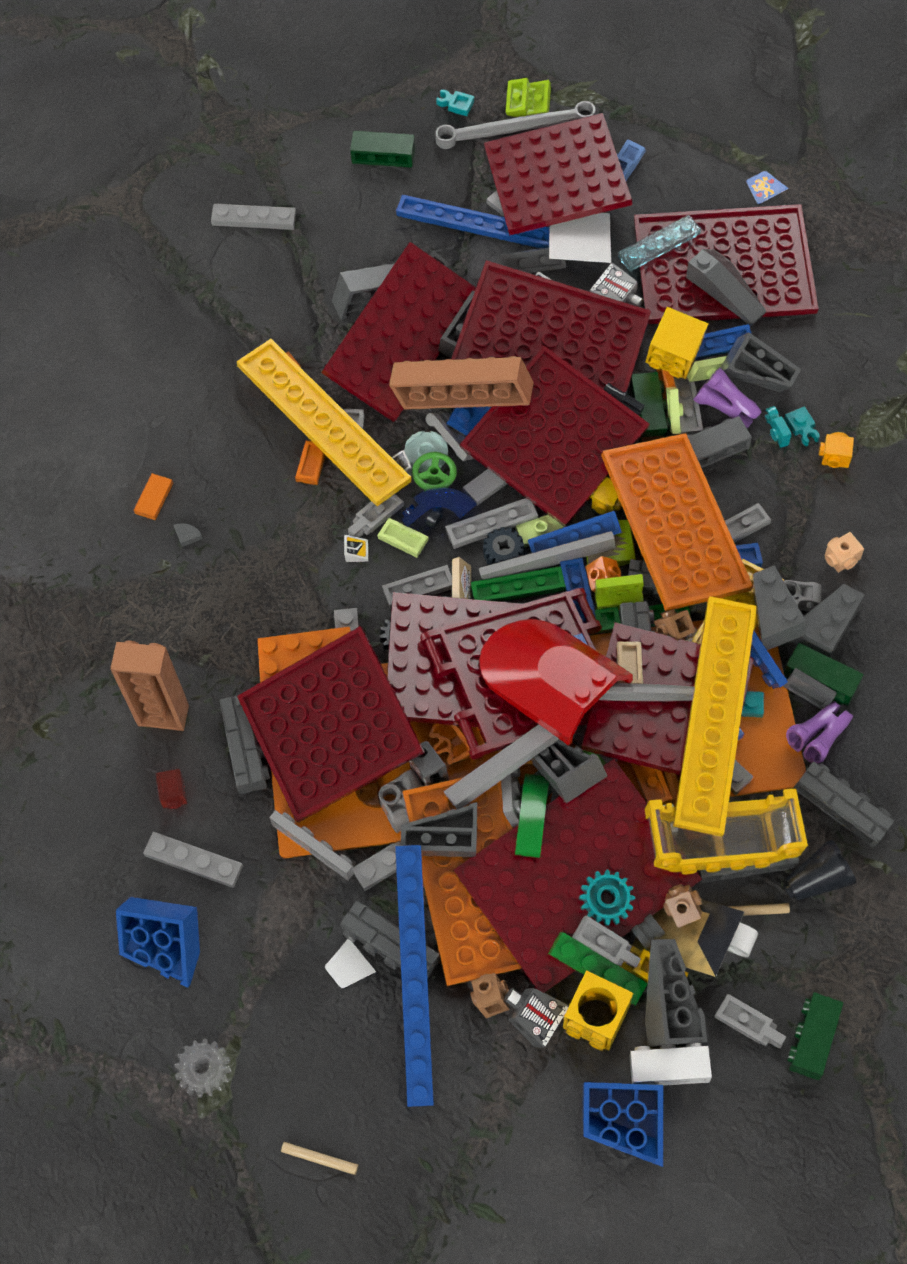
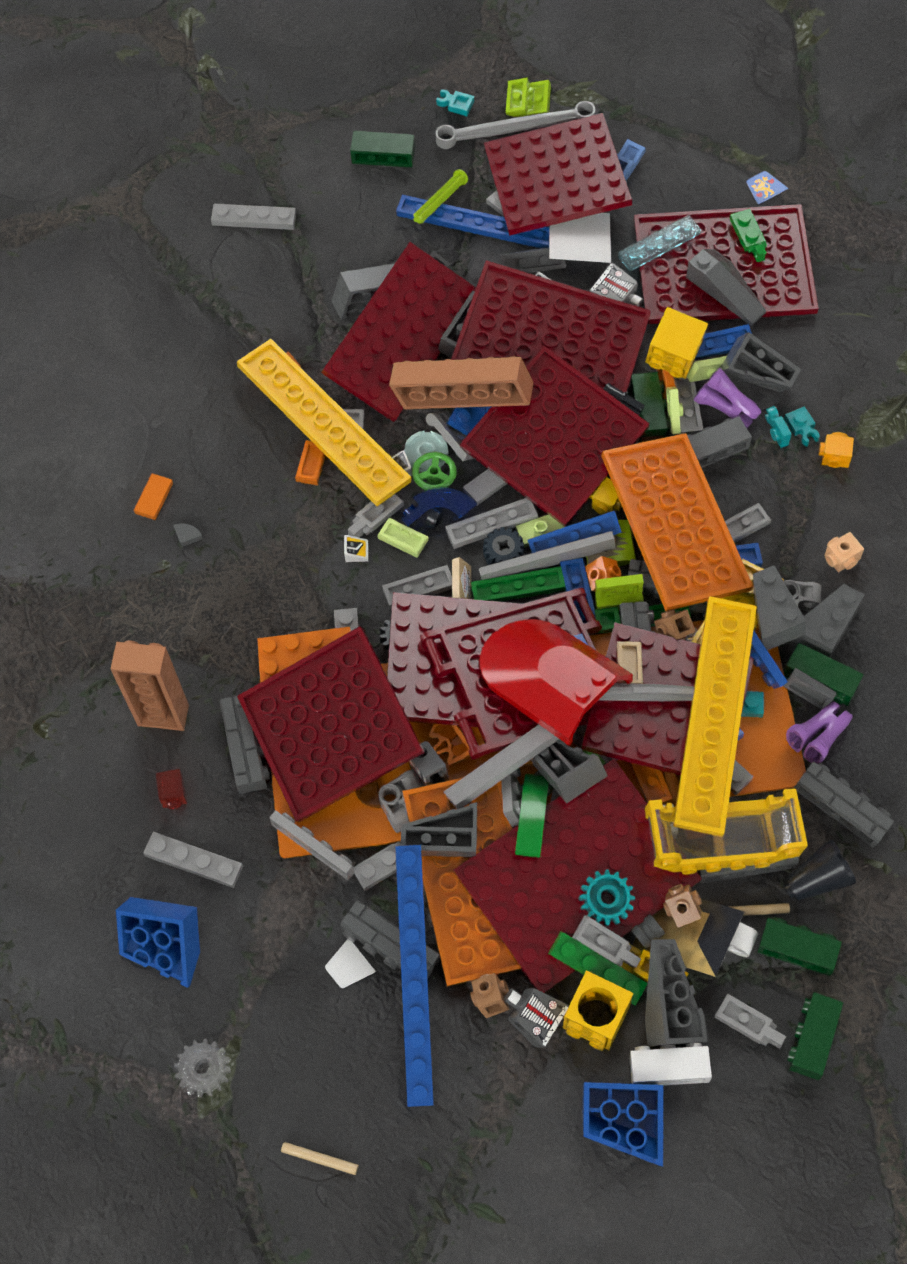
none -> lime axle [413,169,468,224]
none -> green hinge [730,209,767,262]
none -> dark green brick [757,918,842,976]

